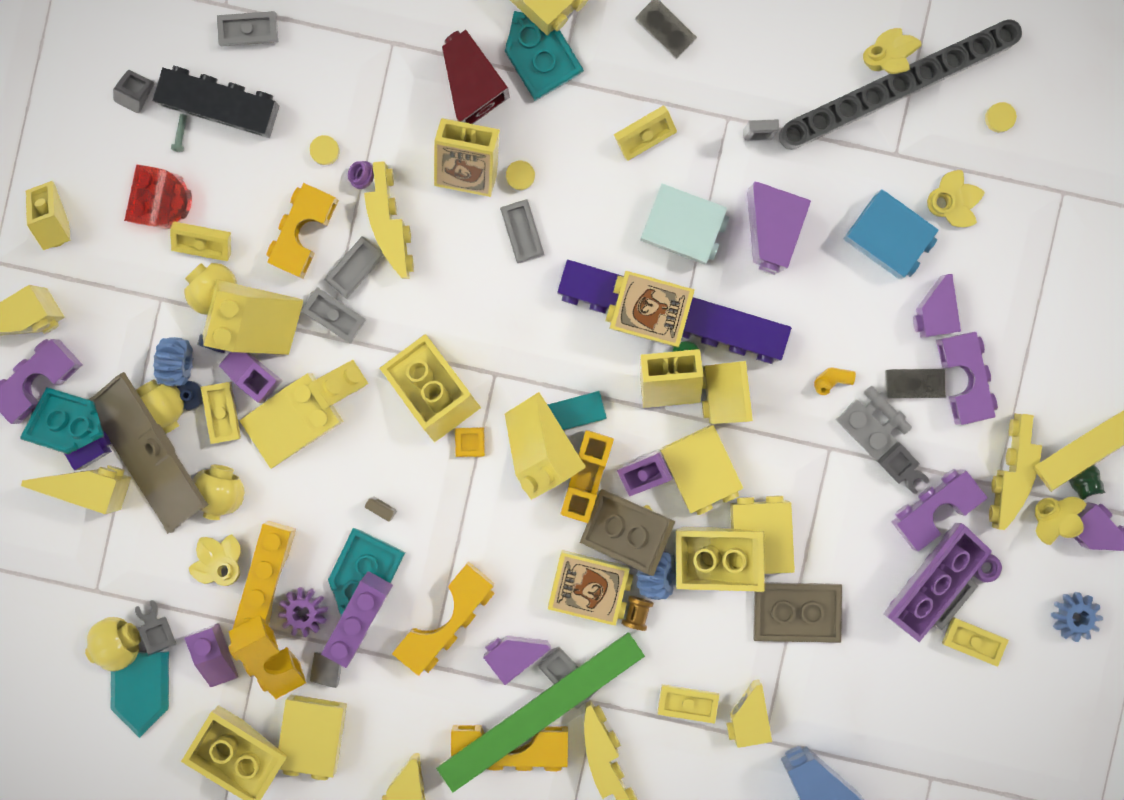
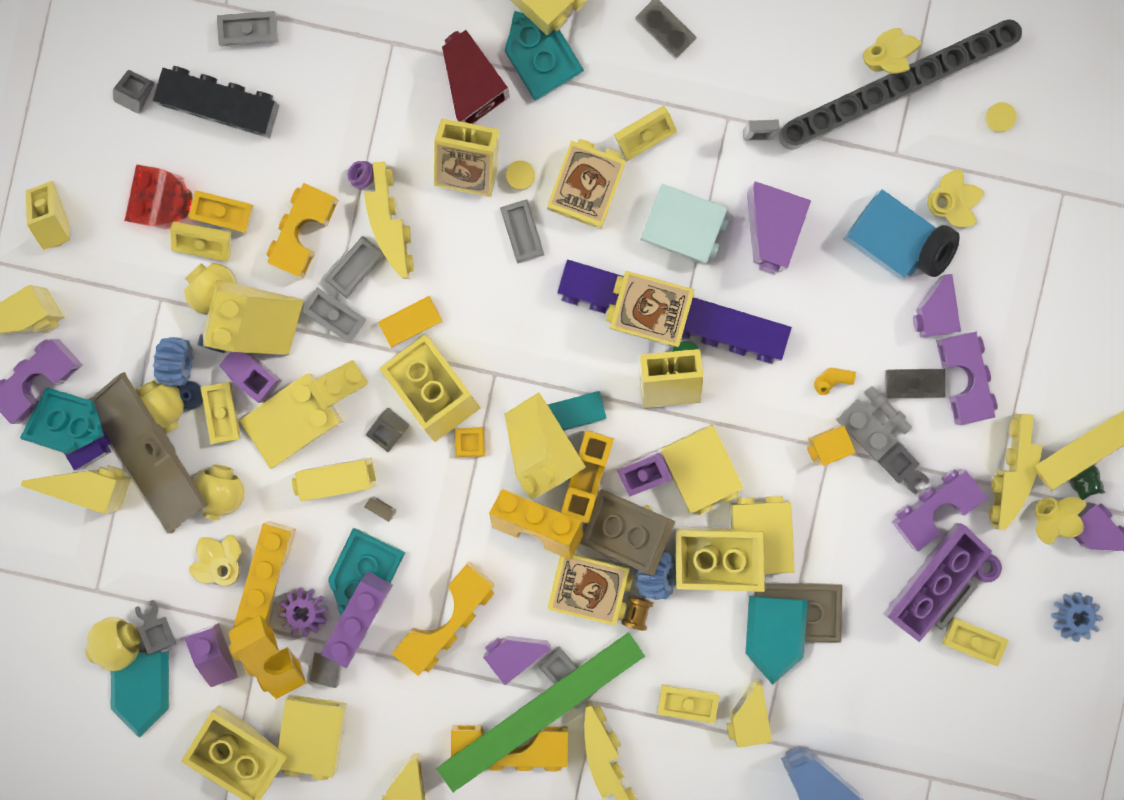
sand green piece [170,114,187,152] -> none
light yellow tile [309,135,340,165] -> none
light yellow slope [702,361,753,424] -> none
none -> yellow plate [188,190,254,233]
none -> light yellow brick [292,457,377,502]
none -> flat silver slope [366,408,410,453]
none -> yellow tile [378,295,443,348]
none -> yellow arch [489,489,583,560]
none -> brick [547,139,626,229]
none -> teal tile [745,595,808,685]
none -> yellow brick [807,425,856,466]
none -> black tyre [918,225,960,277]

